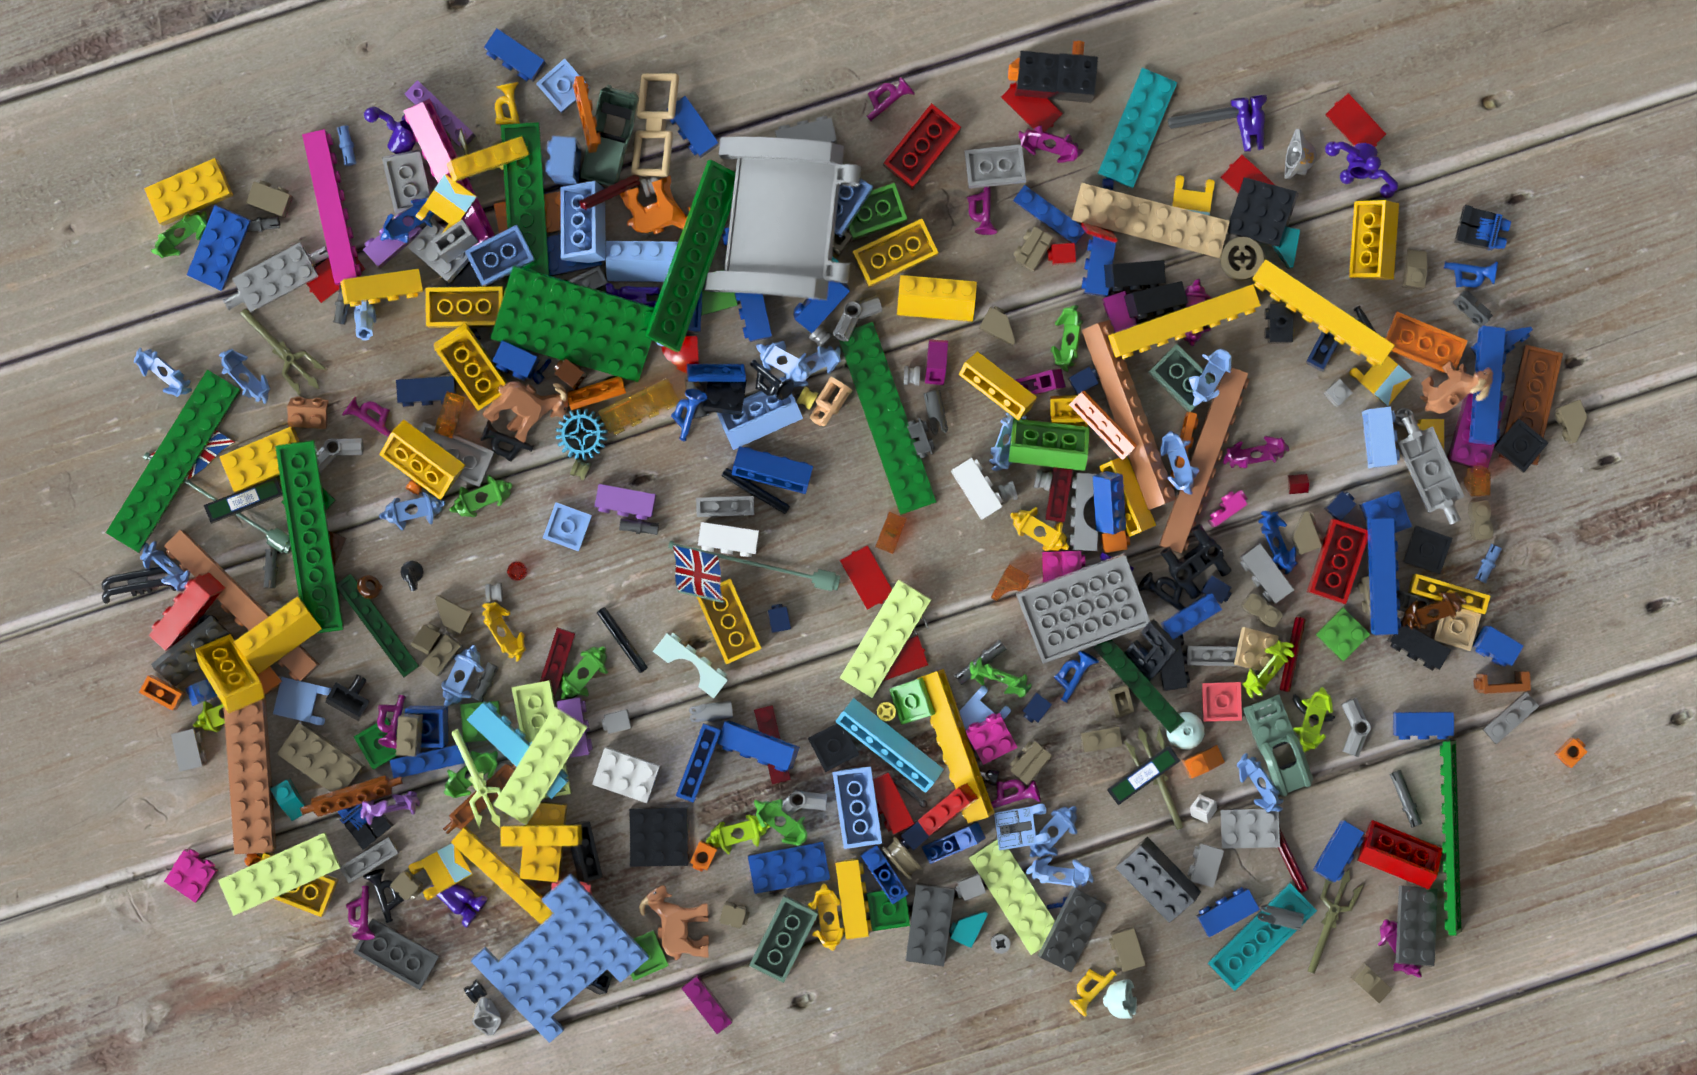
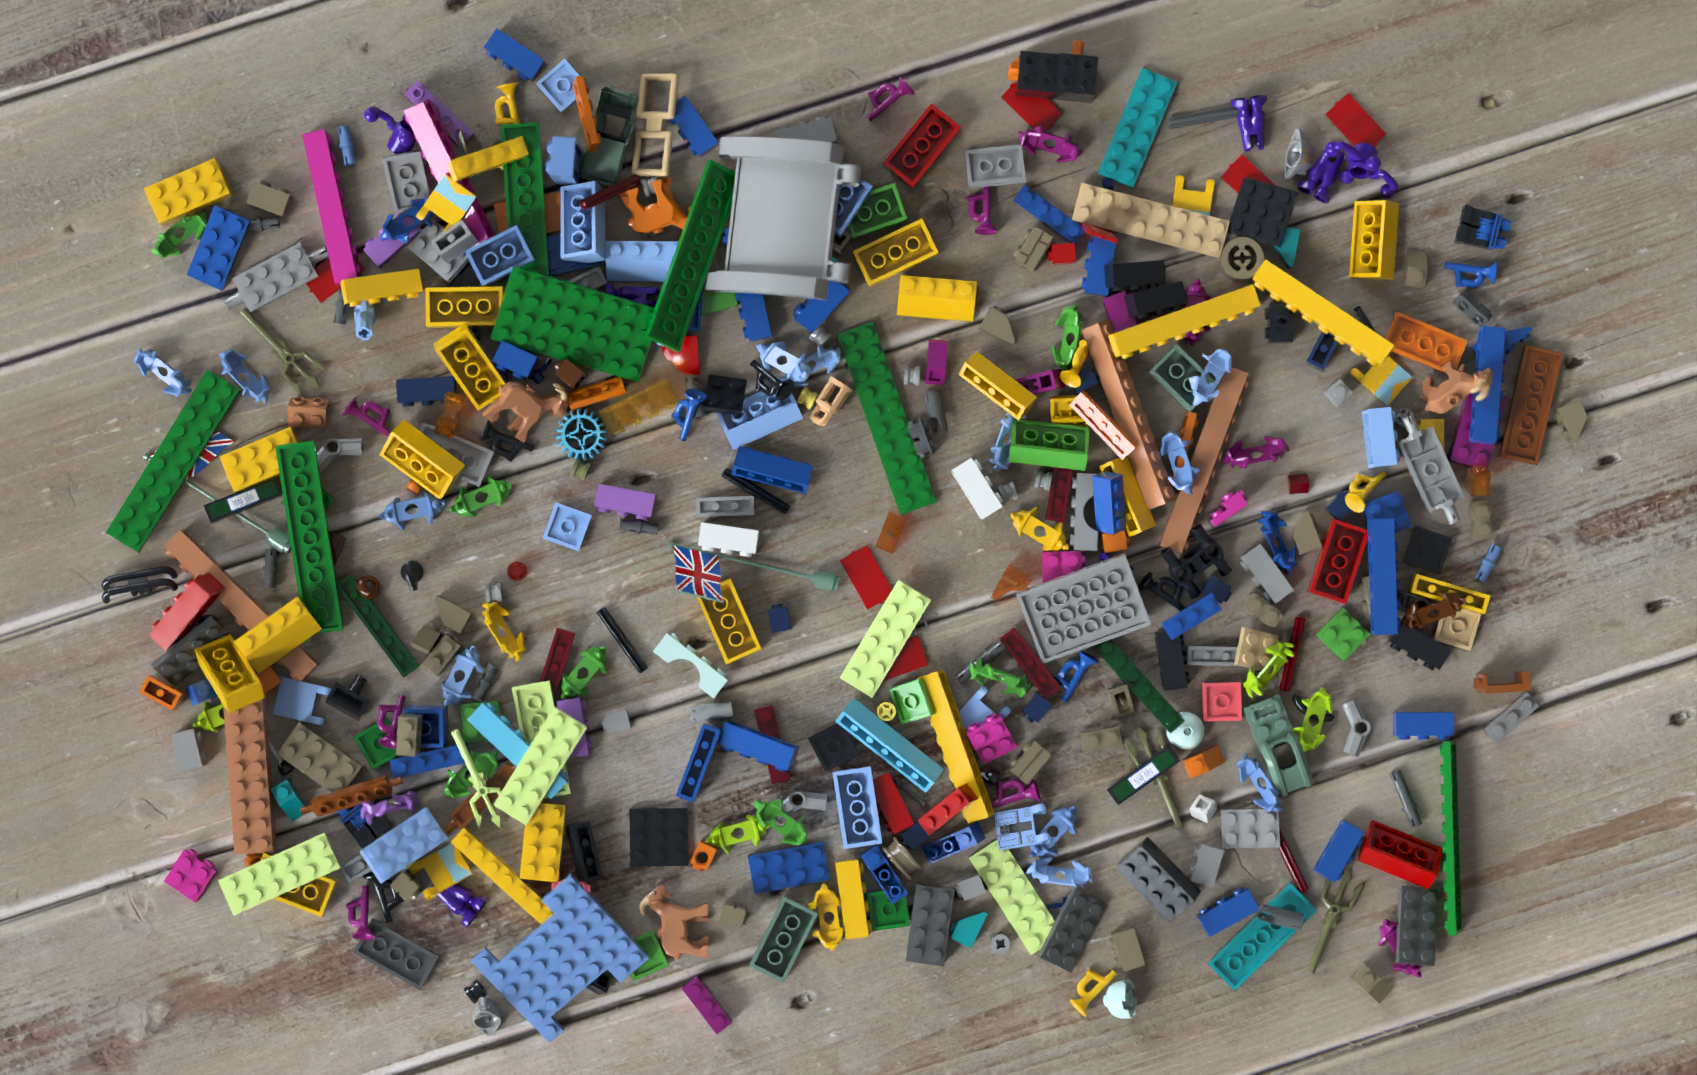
medium blue piece [140,541,190,592] -> none
yellow brick [501,825,582,846] -> none
white brick [592,747,660,803] -> none
blue tile [686,364,746,382] -> none
light grey piece [833,295,882,341] -> none
black plate [1124,619,1180,681] -> none
blue brick [1472,626,1524,667] -> none
black plate [1494,418,1548,473] -> none
orange brick [1554,738,1588,768] -> none
none -> black hinge [269,741,295,777]
none -> light blue brick [360,807,448,884]
none -> dark red plate [999,627,1061,699]
none -> yellow piece [1060,340,1089,388]
none -> dark purple piece [1296,149,1346,204]
none -> yellow piece [1345,471,1386,513]

